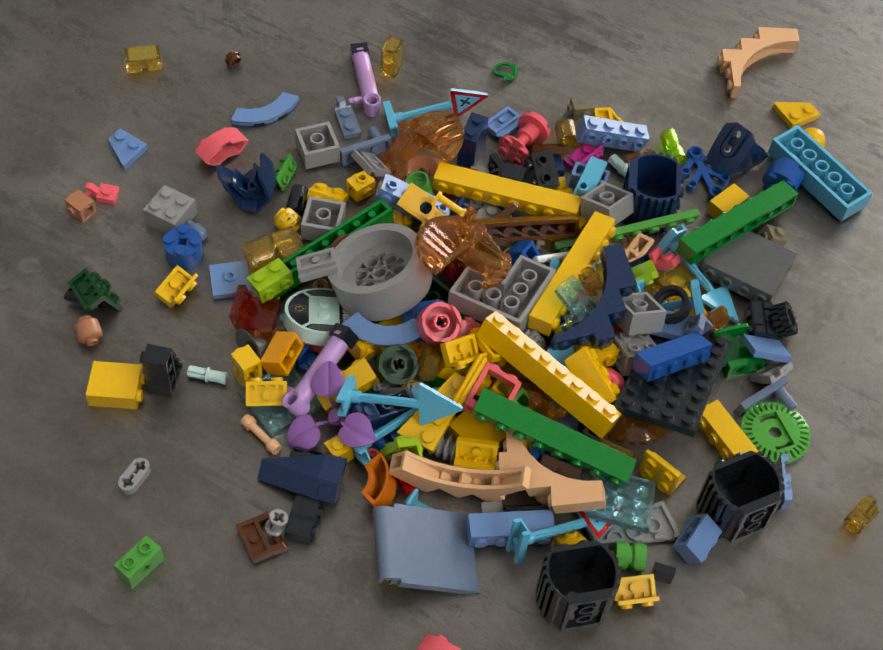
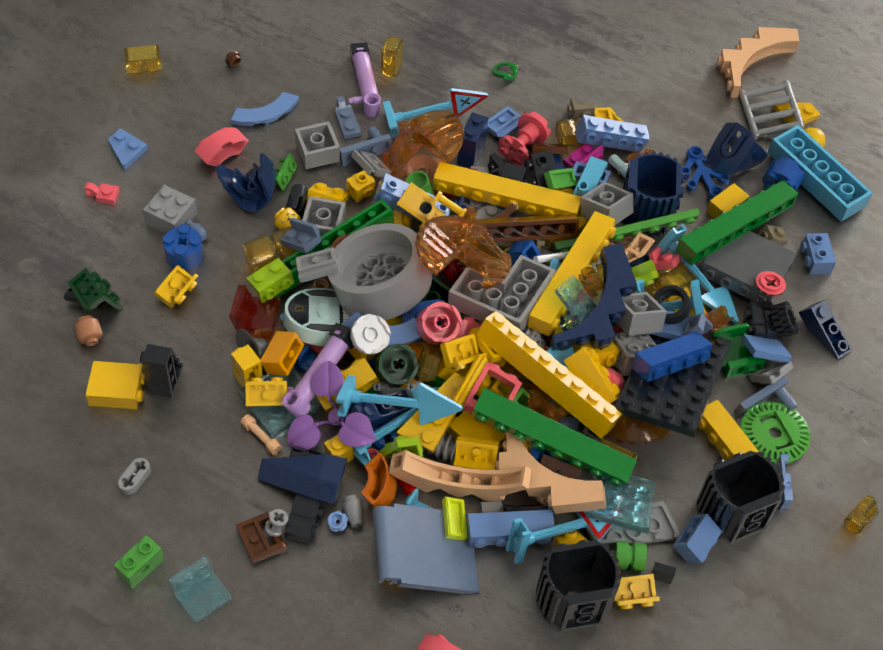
nougat brick [65,189,97,223] -> none
light aqua axle [187,365,228,385] -> none
medium blue plate [209,260,252,300] -> none
yellow bracket [638,449,686,496] -> none
clear neon green pin [660,129,687,165] -> none
none -> clear light blue bracket [169,555,232,623]
none -> sand blue bracket [279,218,322,254]
none -> light blue plate [328,511,348,532]
none -> light grey cone [342,495,364,528]
none -> white tile [351,314,391,355]
none -> neon yellow tile [442,496,468,541]
none -> bright green tile [544,168,577,190]
none -> light grey bar [739,80,805,140]
none -> coral gear [755,271,786,297]
none -> dark blue slope [798,300,852,359]
none -> medium blue brick [800,233,836,274]

